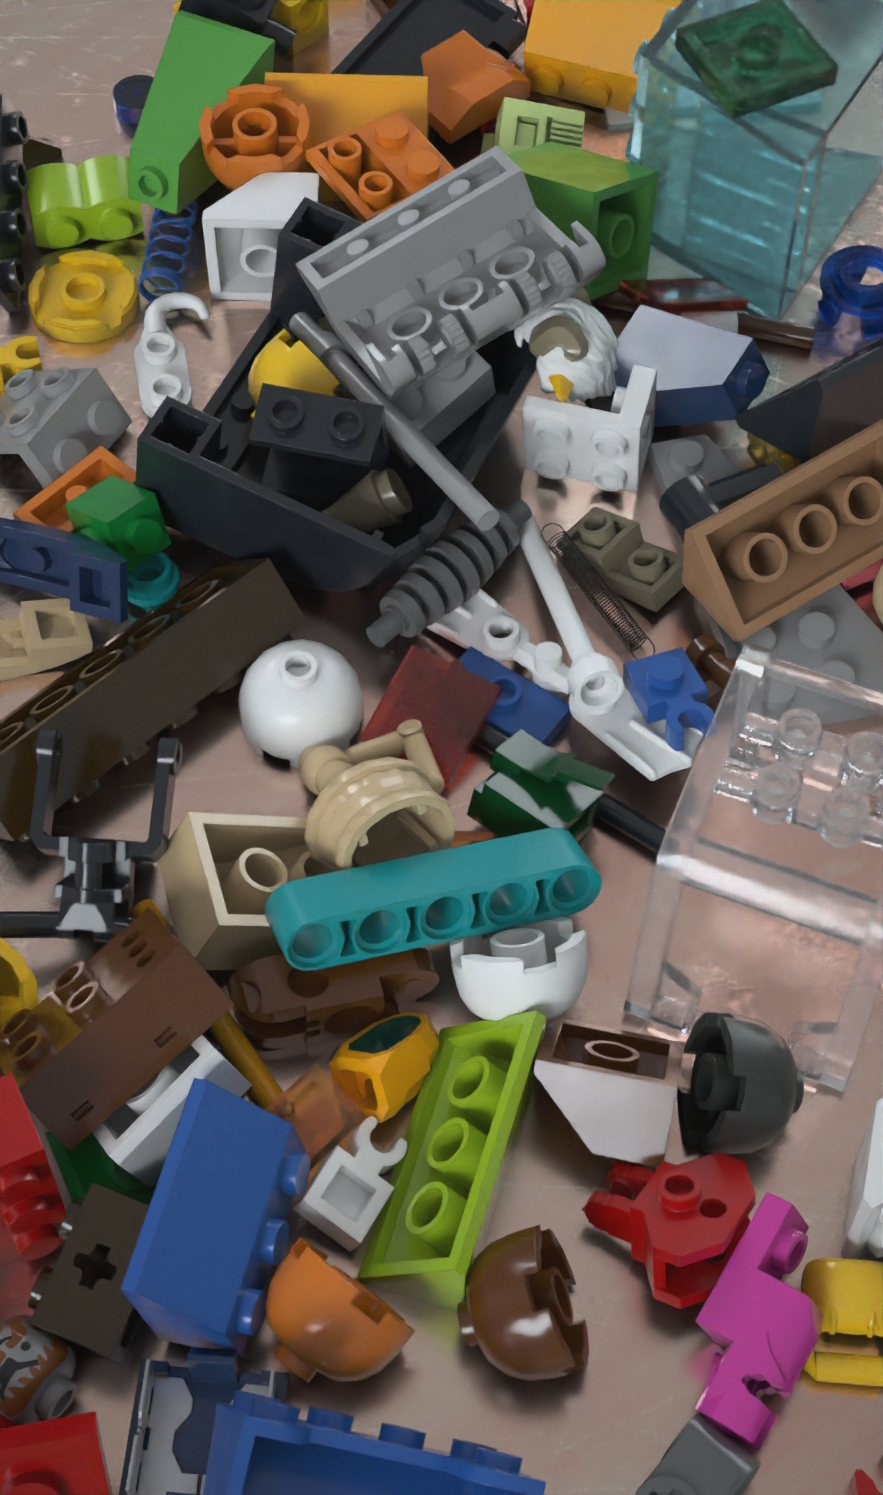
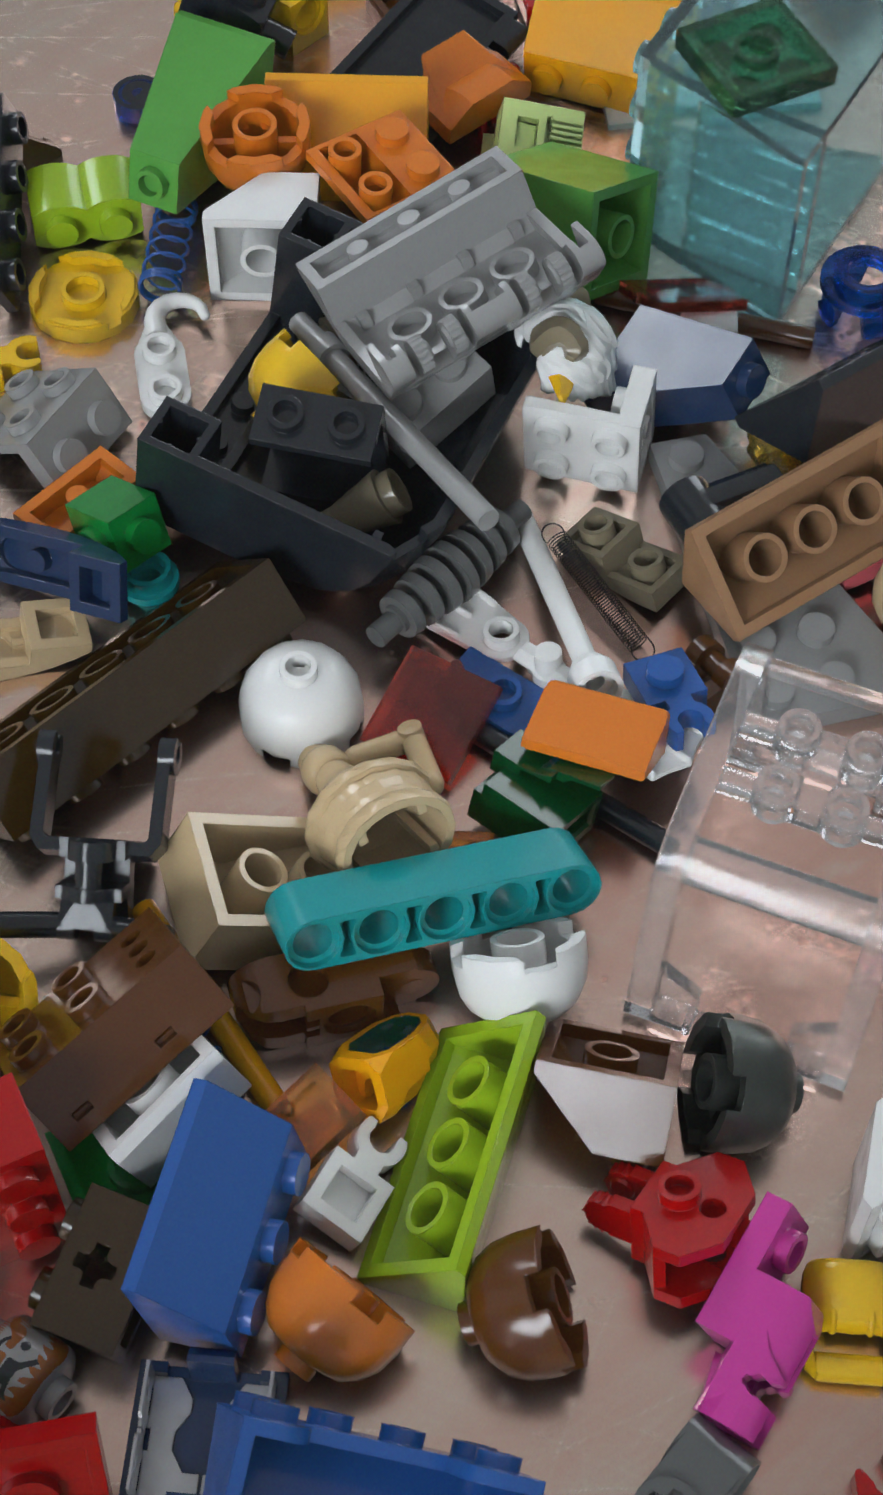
none -> orange slope [521,680,670,781]

